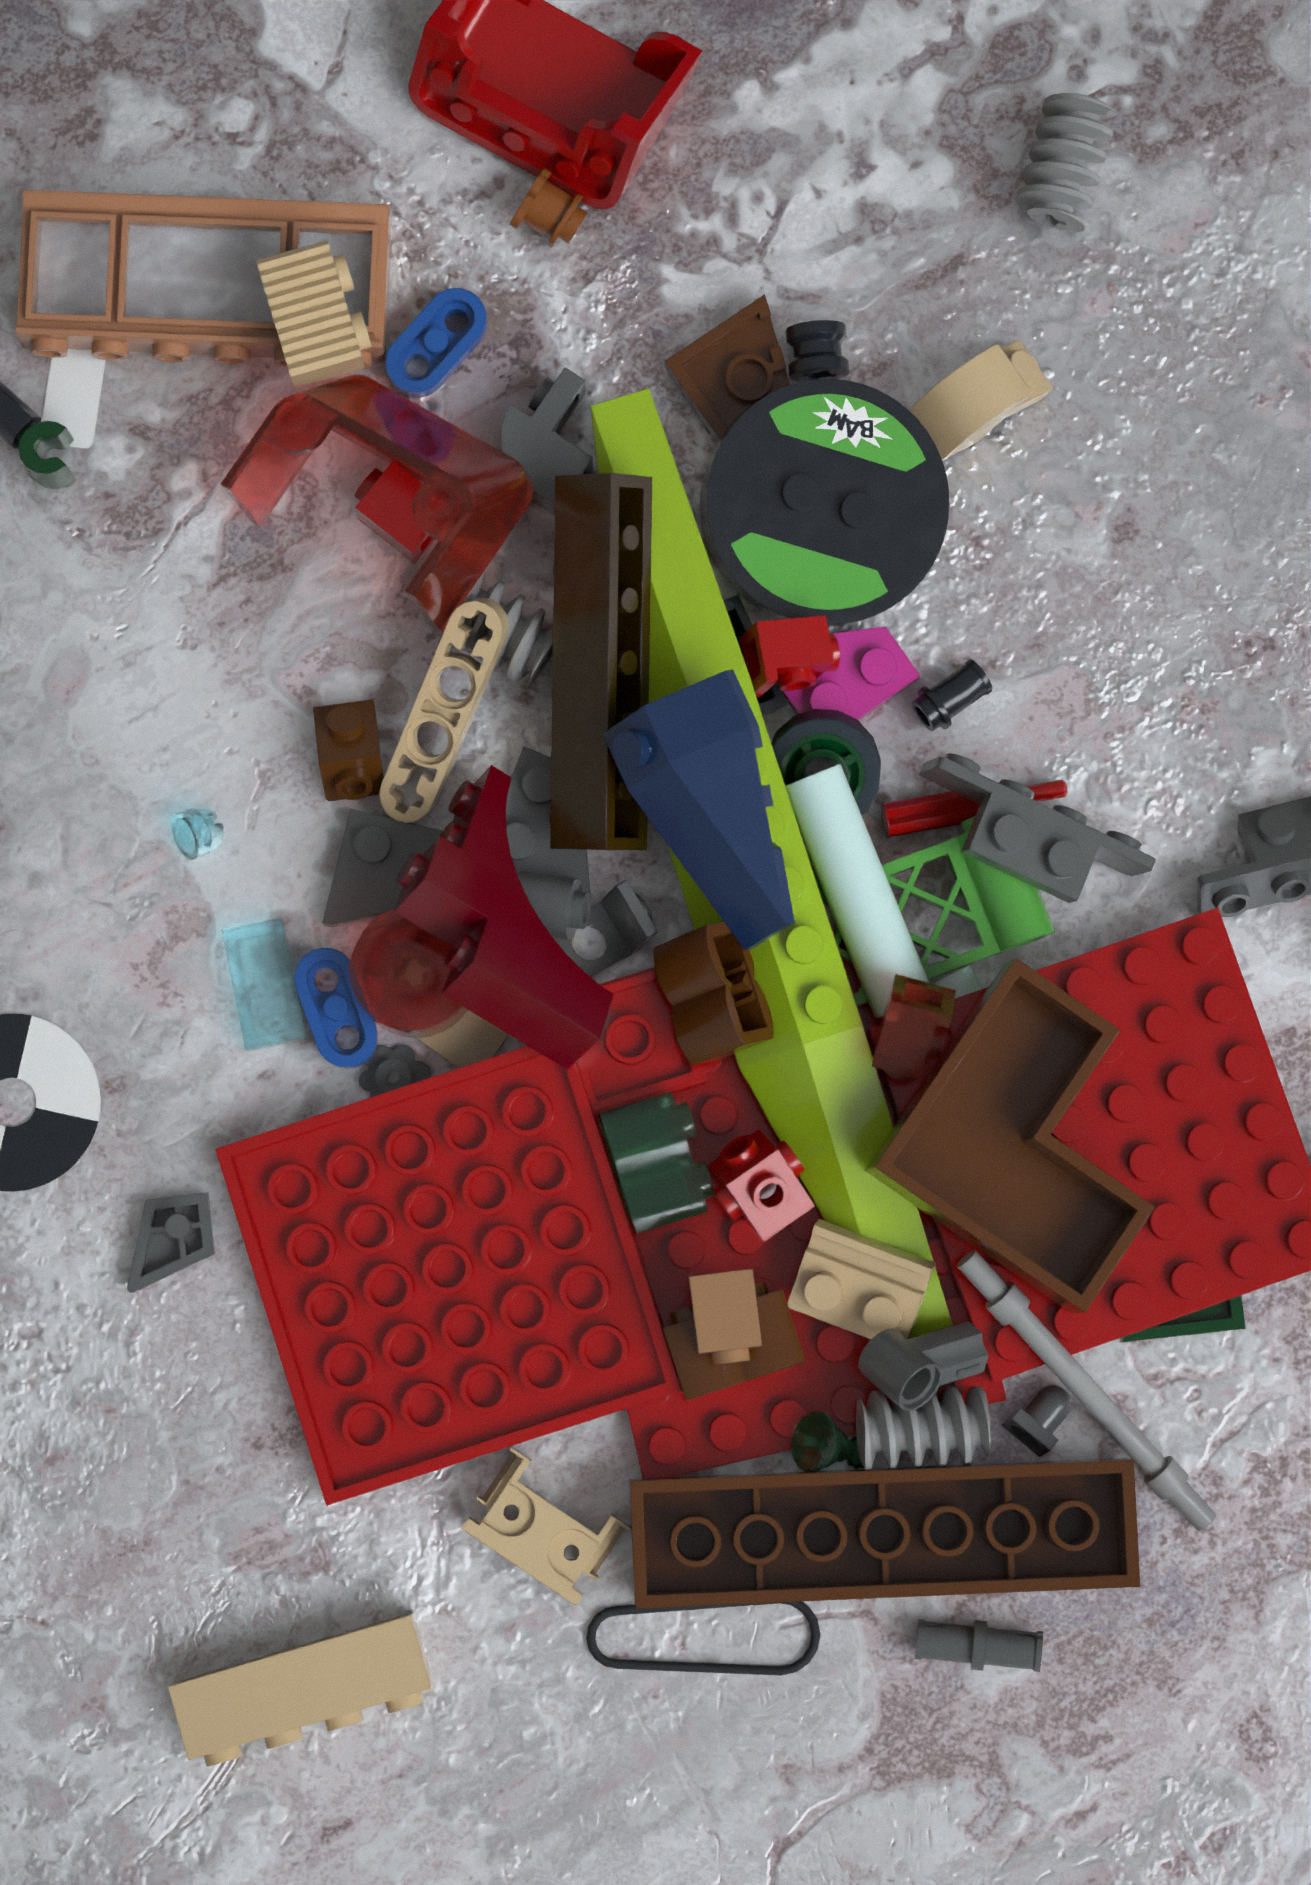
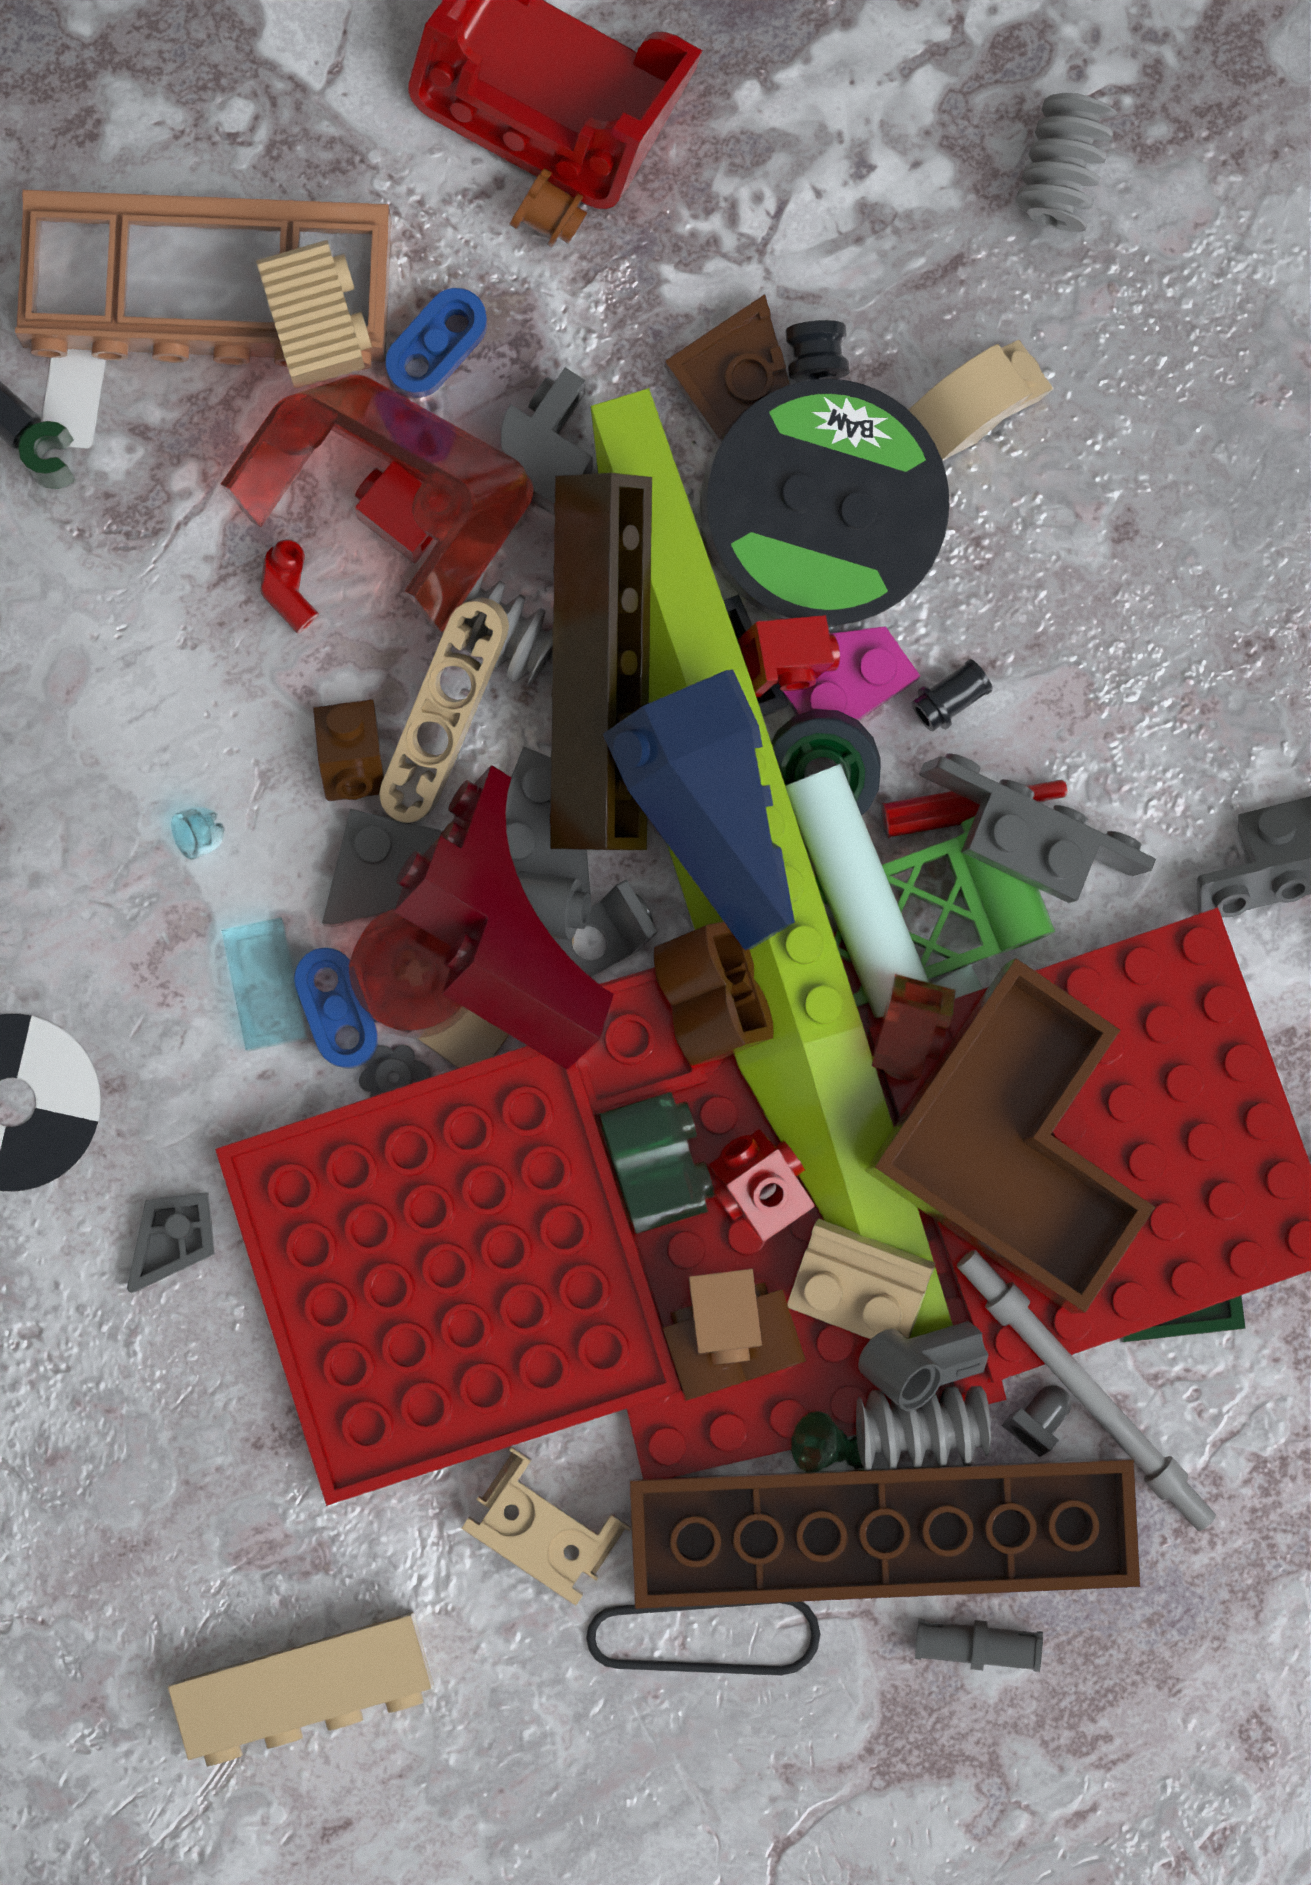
none -> red arm [260,539,319,634]

